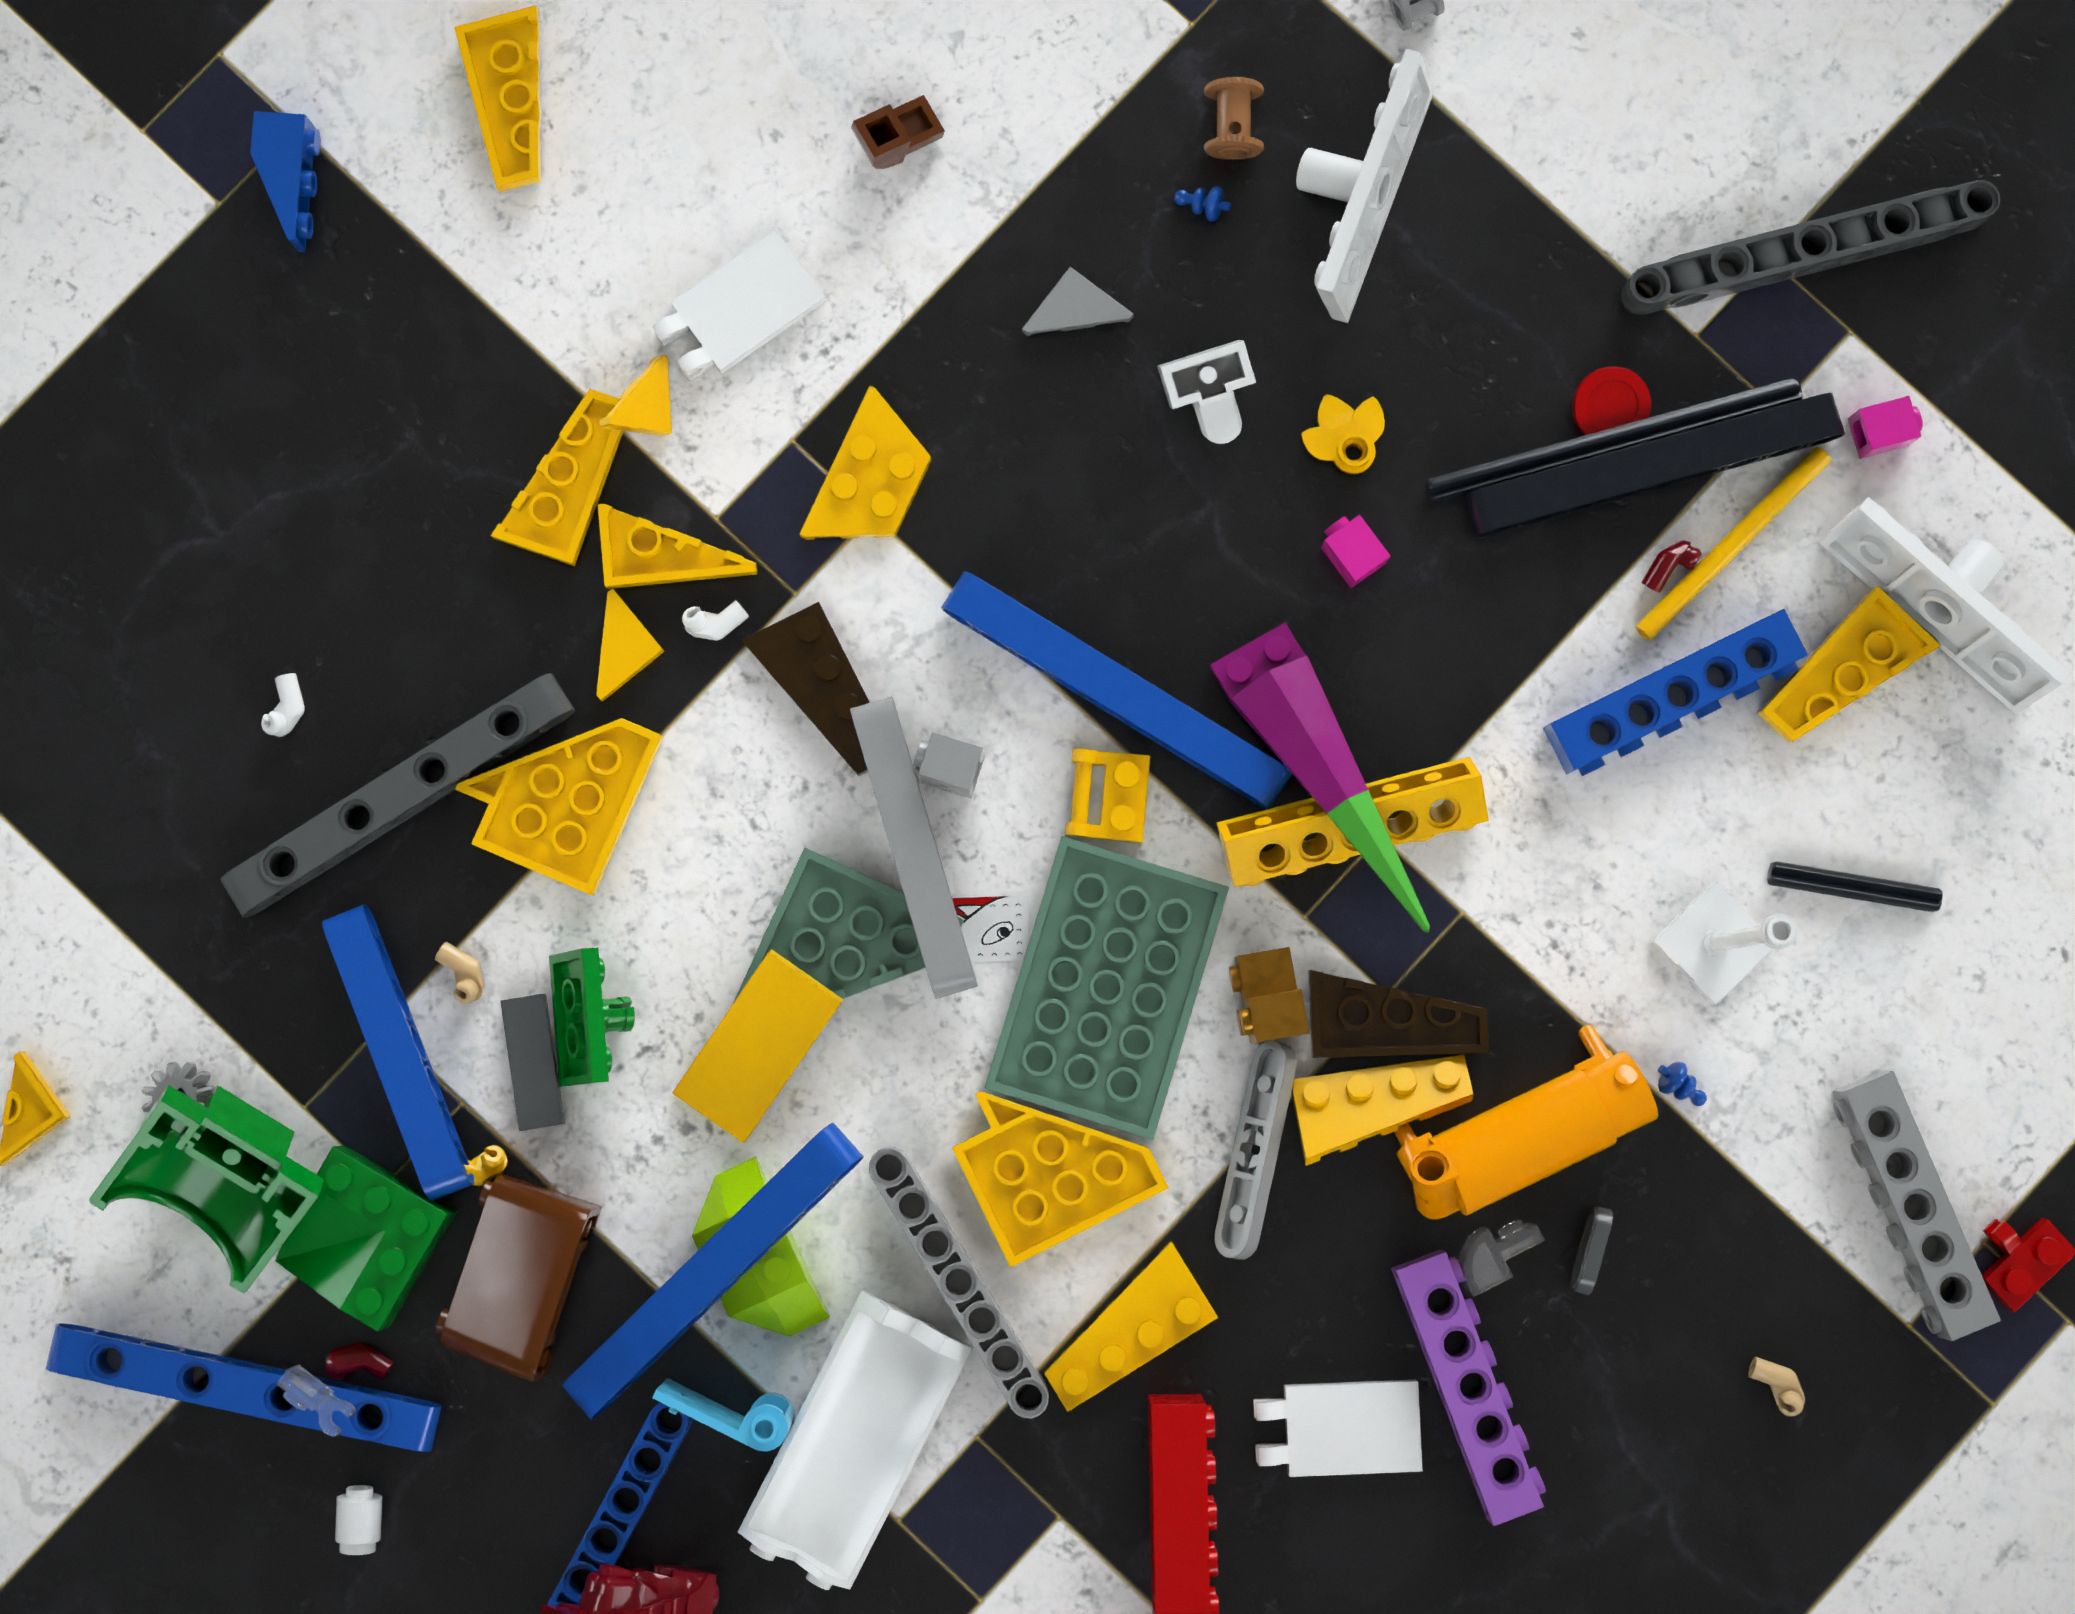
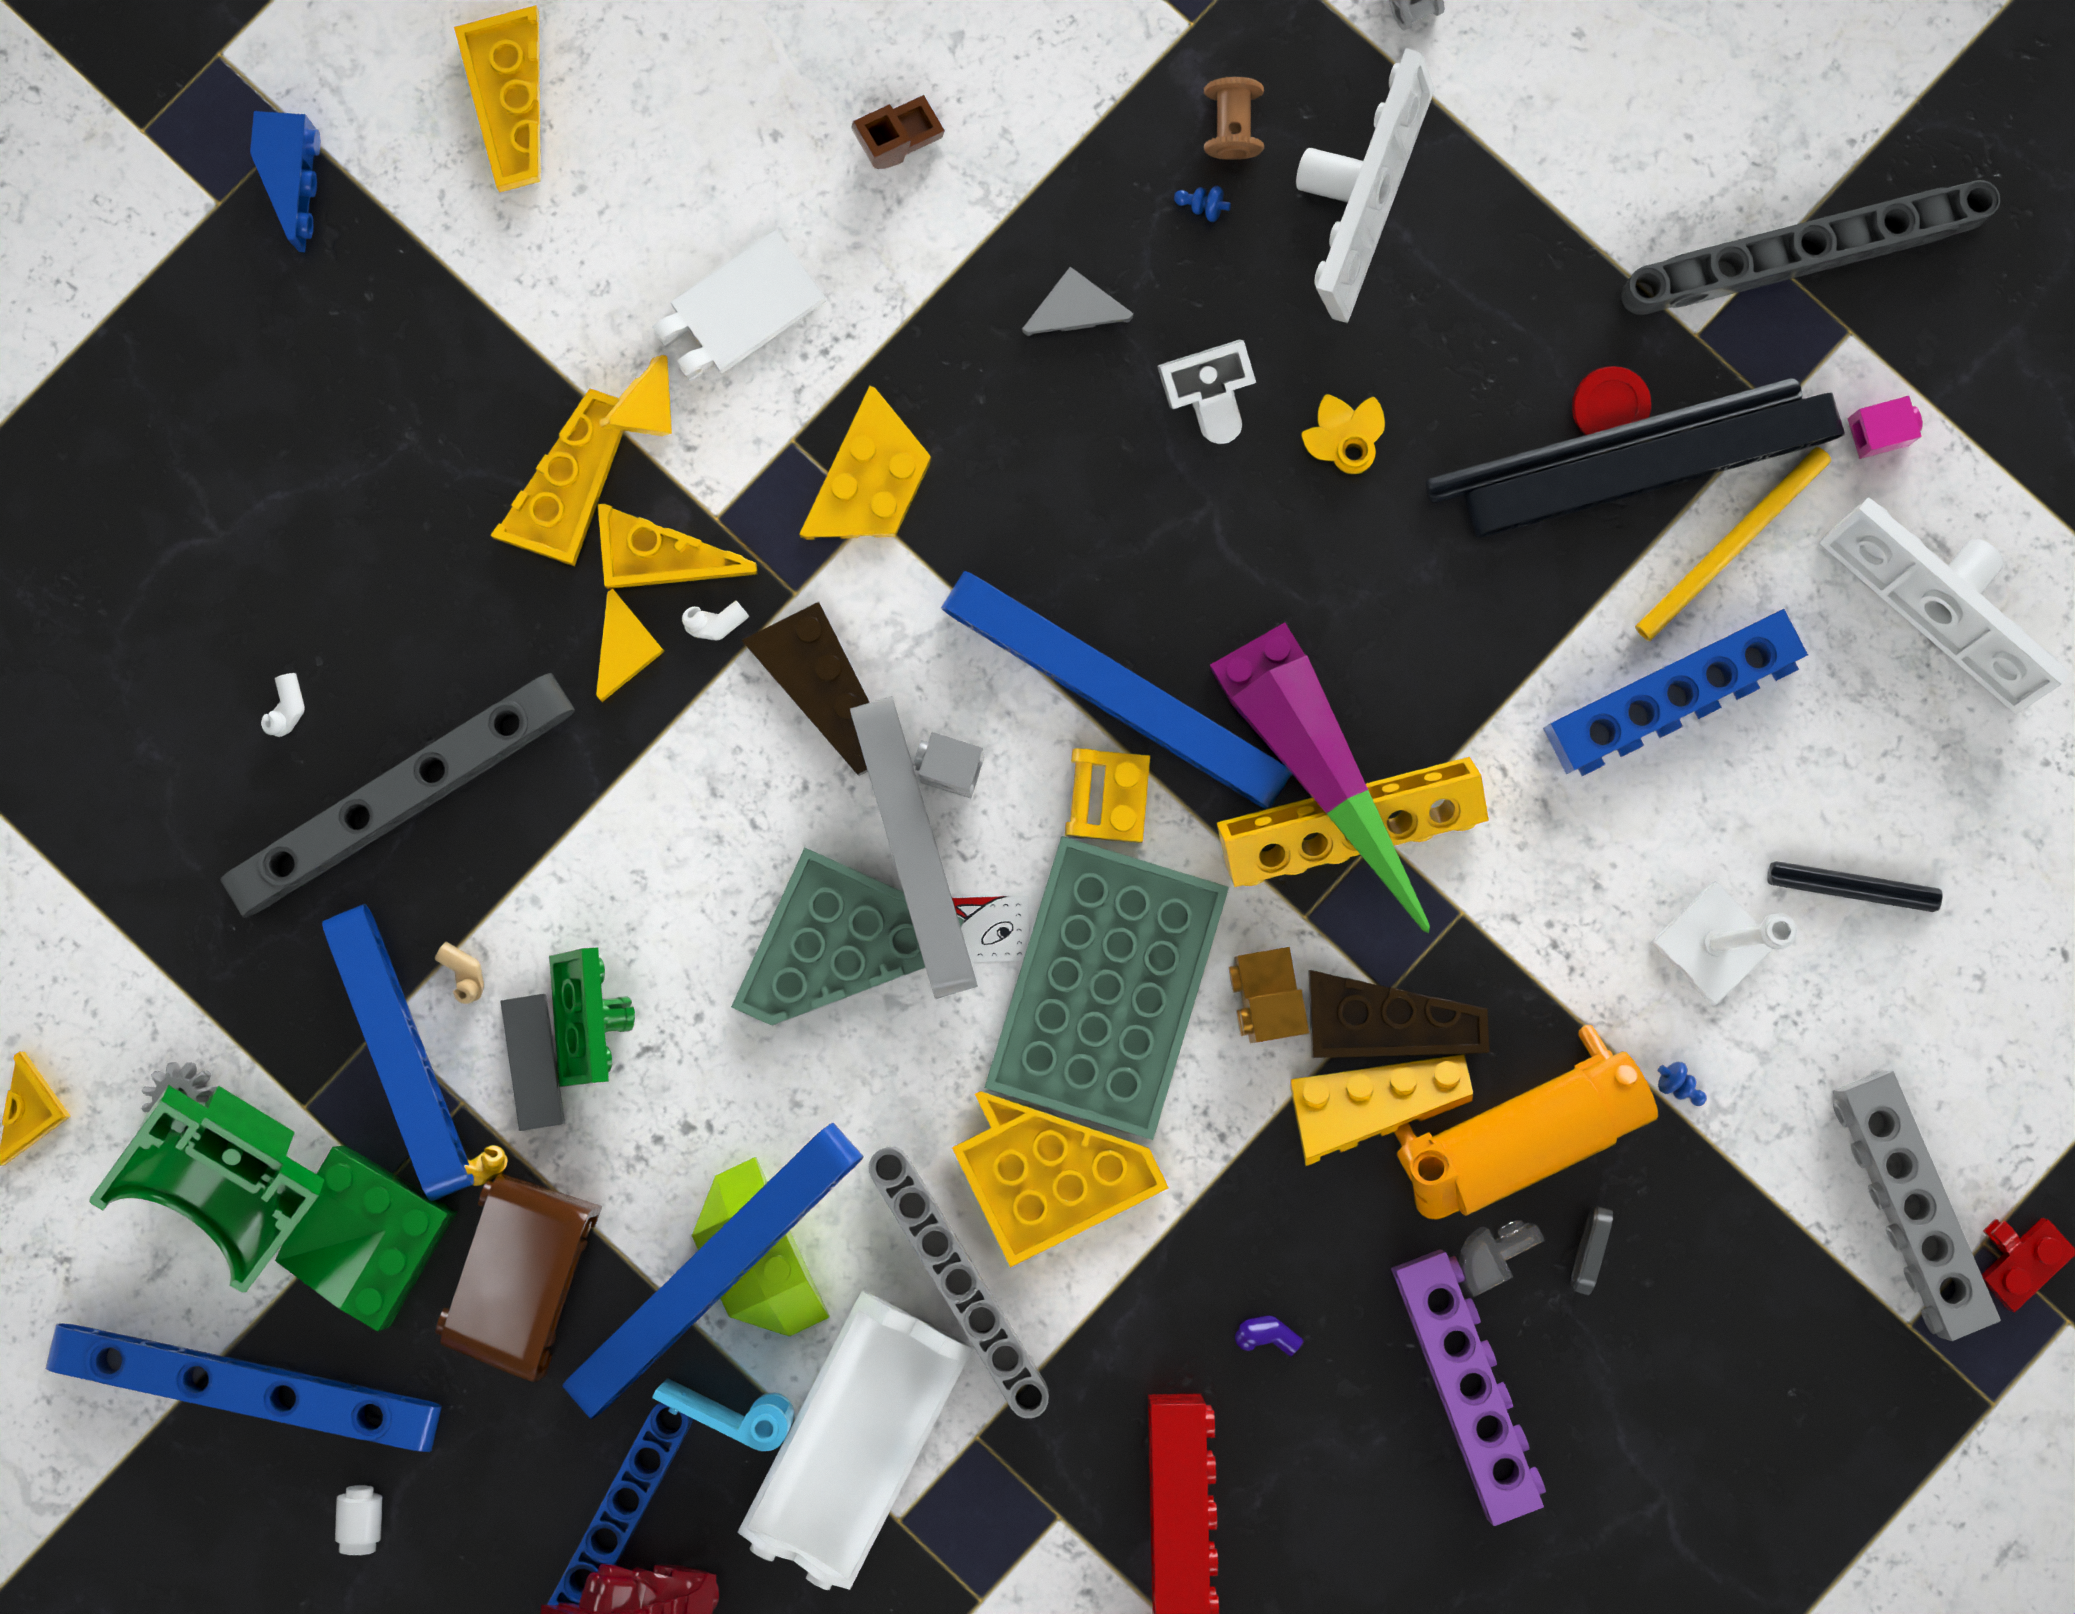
clear plate [276,1365,356,1437] -> none
dark red arm [325,1342,395,1381] -> none
yellow wing [455,718,664,896] -> none
yellow tile [672,949,844,1143] -> none
yellow wing [1044,1241,1218,1412] -> none
light grey piece [1214,1040,1297,1260] -> none
white tile [1253,1379,1423,1477] -> none
dark pink brick [1320,515,1391,588] -> none
dark red arm [1641,540,1702,593] -> none
tan arm [1748,1357,1805,1417] -> none
yellow wing [1757,586,1941,743] -> none
none -> dark purple arm [1235,1315,1304,1357]

